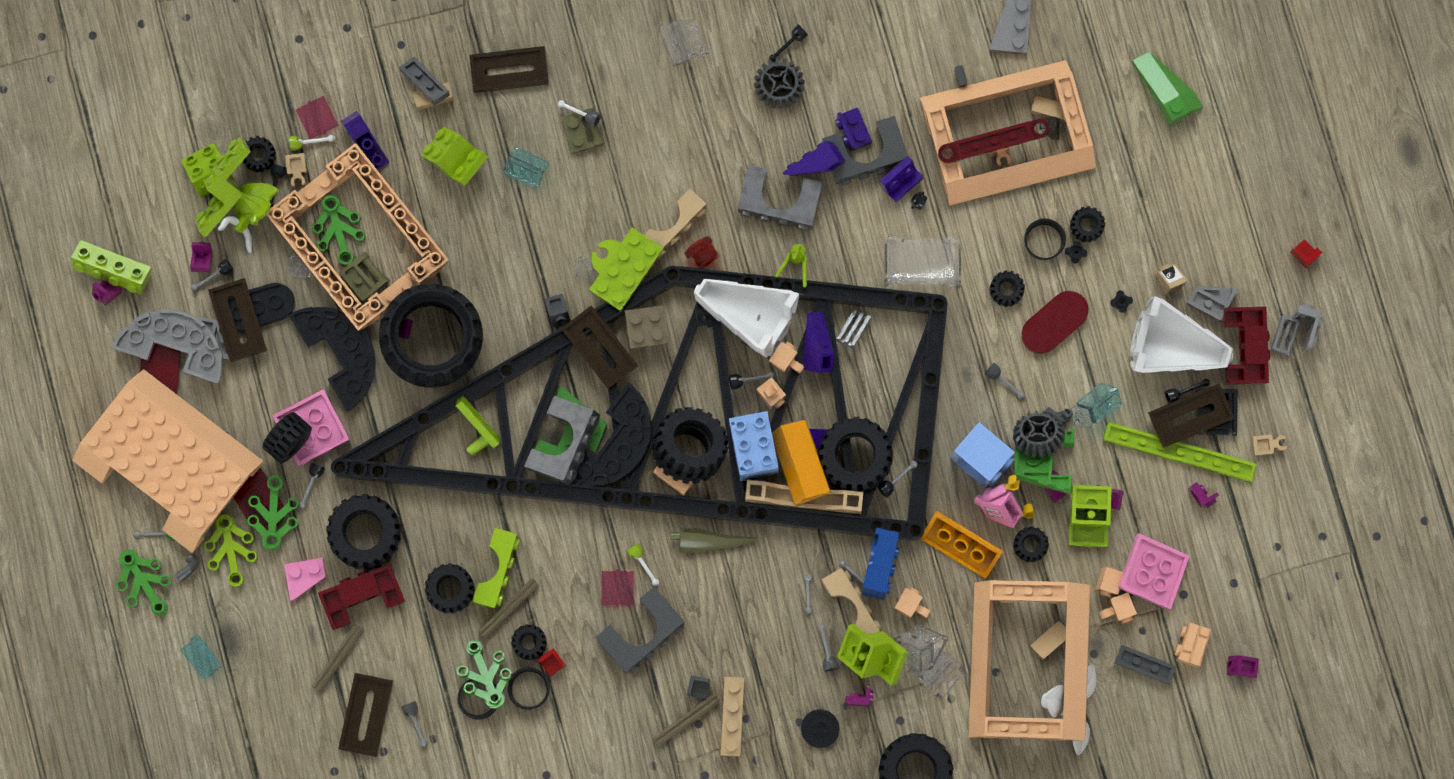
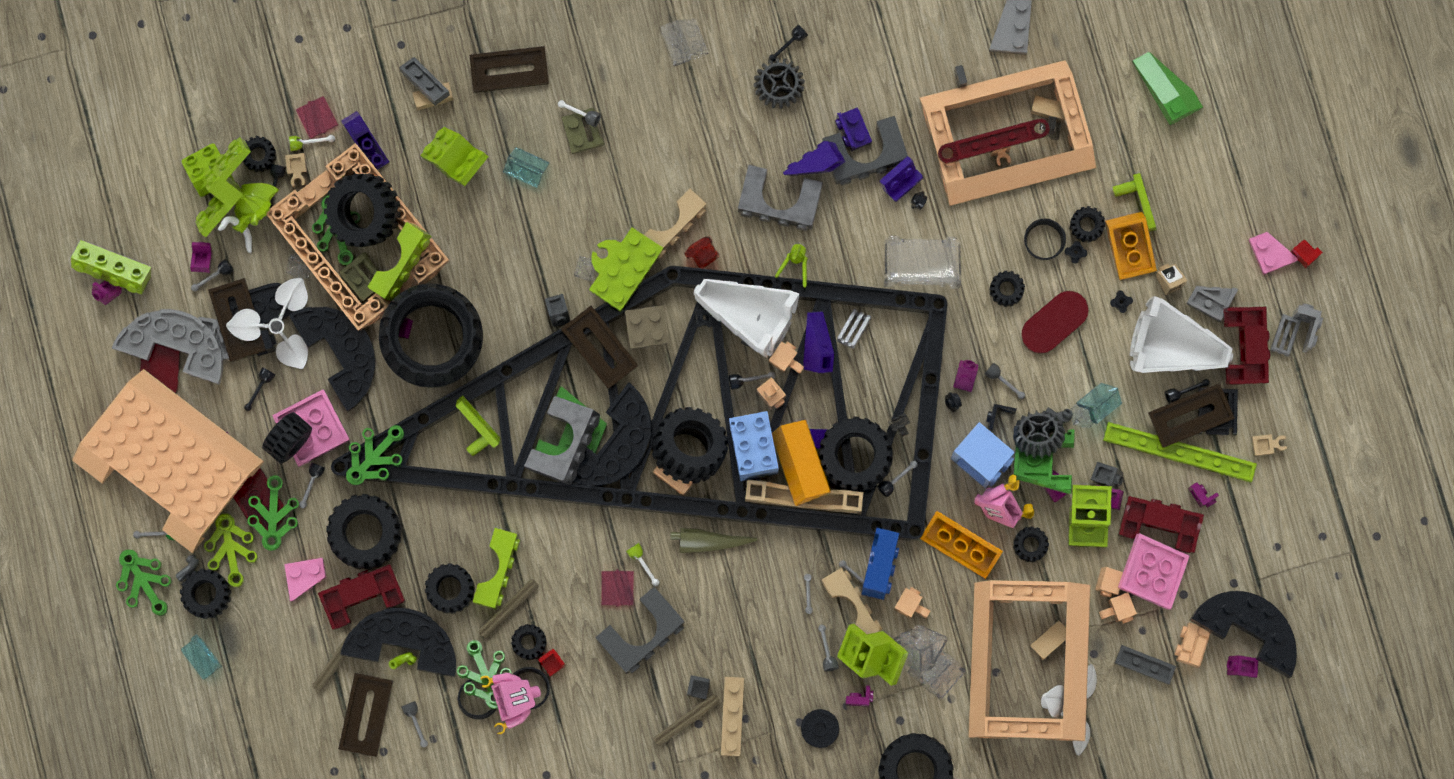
none -> black tyre [180,569,231,619]
none -> white plant [226,278,308,369]
none -> black hinge [244,367,276,411]
none -> black bracket [257,329,277,356]
none -> black tyre [324,173,401,247]
none -> black plate [340,608,456,677]
none -> bright green plant [346,425,404,485]
none -> lime arch [368,222,432,301]
none -> lime arm [389,652,417,669]
none -> bright pink torso [481,673,541,734]
none -> clear smoke tile [888,413,910,437]
none -> black plate [945,392,962,413]
none -> magenta bracket [953,360,979,392]
none -> black bracket [986,404,1017,432]
none -> dark grey bracket [1090,462,1124,489]
none -> light orange slope [1105,212,1157,280]
none -> lime piece [1112,173,1157,232]
none -> dark red bracket [1118,496,1204,554]
none -> black plate [1189,591,1297,678]
none -> bright pink wing [1249,232,1298,275]

